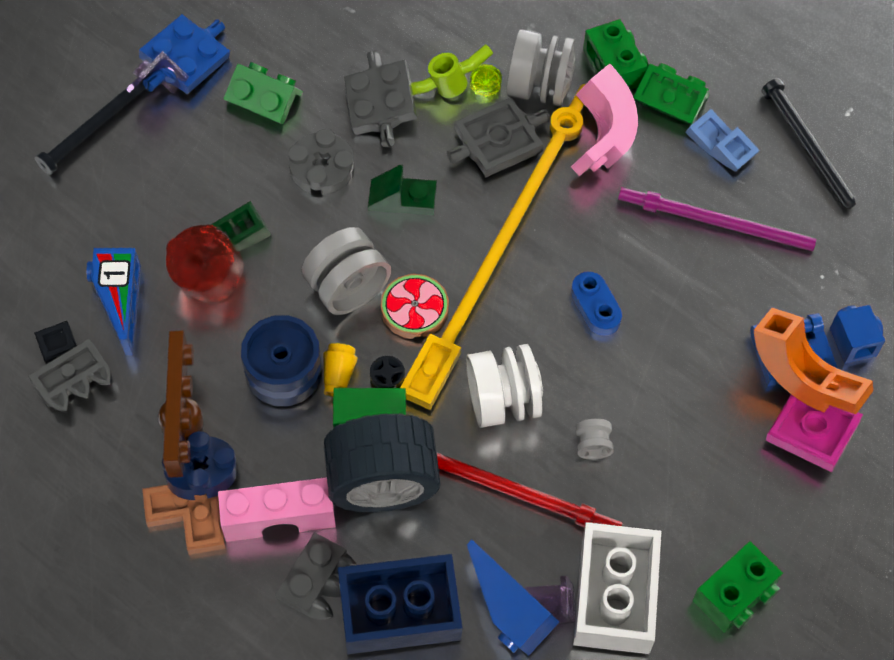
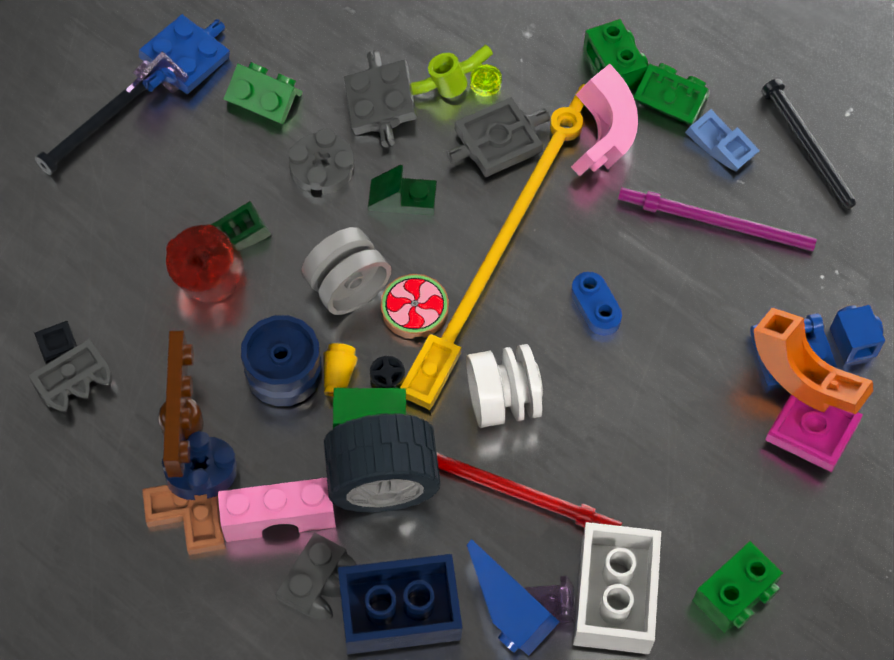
blue slope [86,248,141,355] -> none
light grey wheel [507,29,576,106] -> none
light grey wheel [576,419,614,459] -> none

